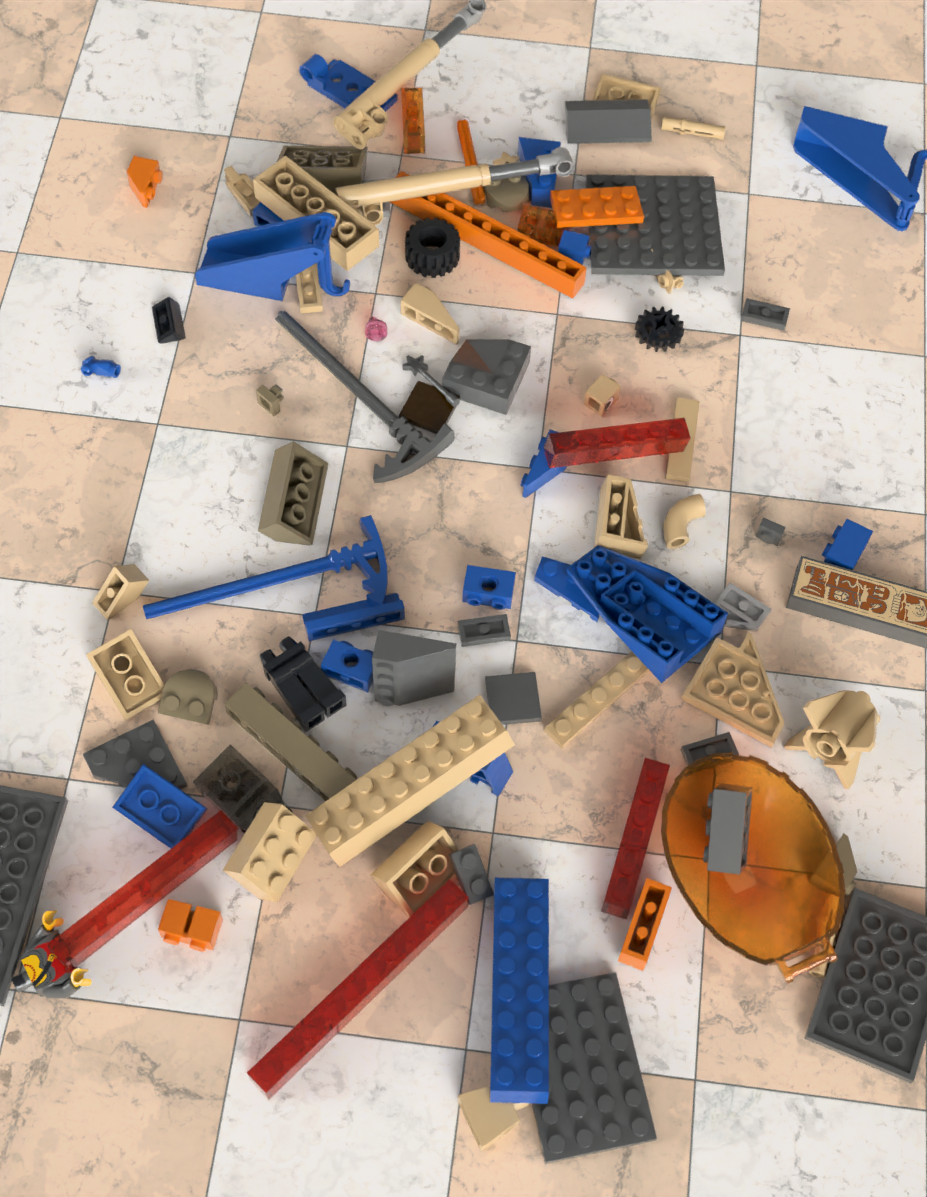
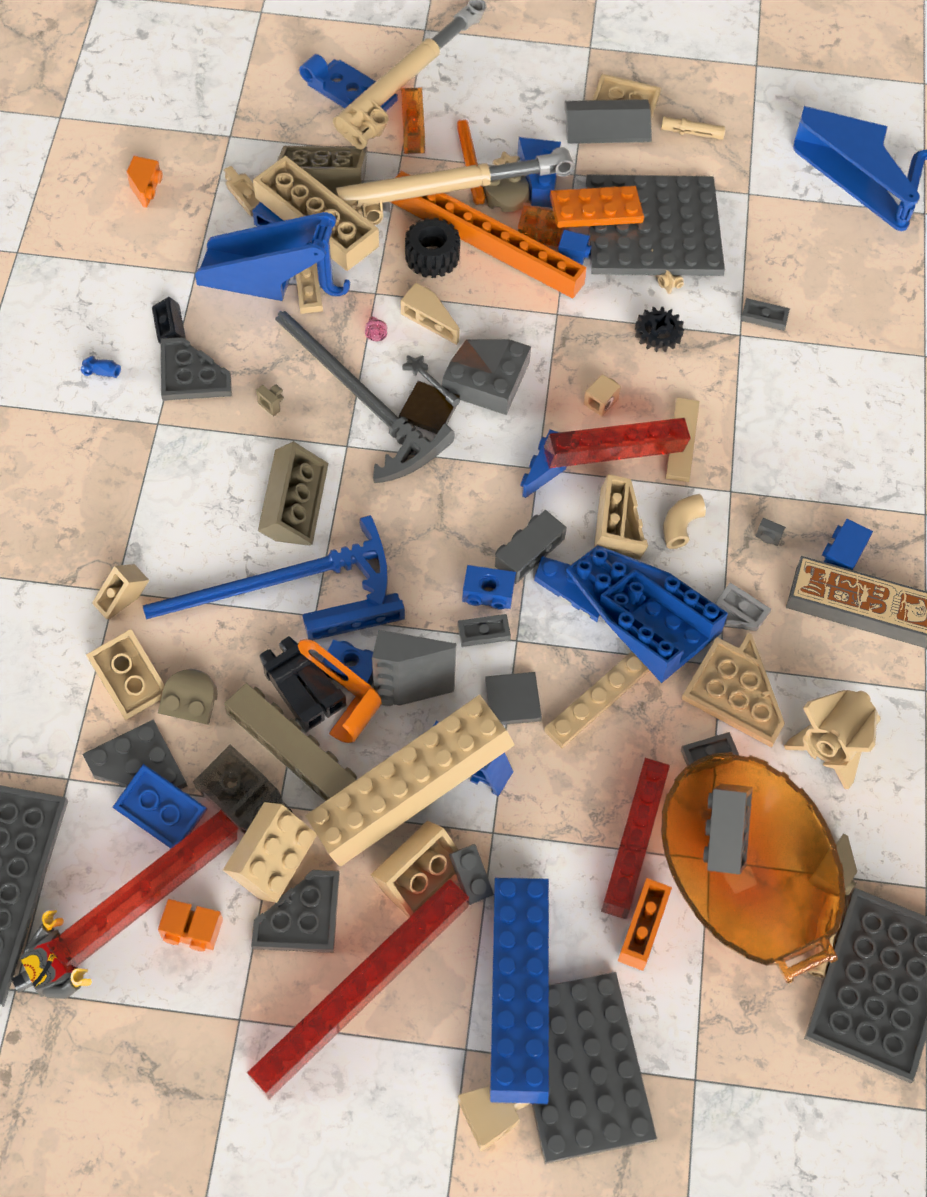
none -> dark grey plate [161,338,232,401]
none -> dark grey plate [251,870,340,953]
none -> orange piece [298,639,382,743]
none -> dark grey brick [495,510,567,584]

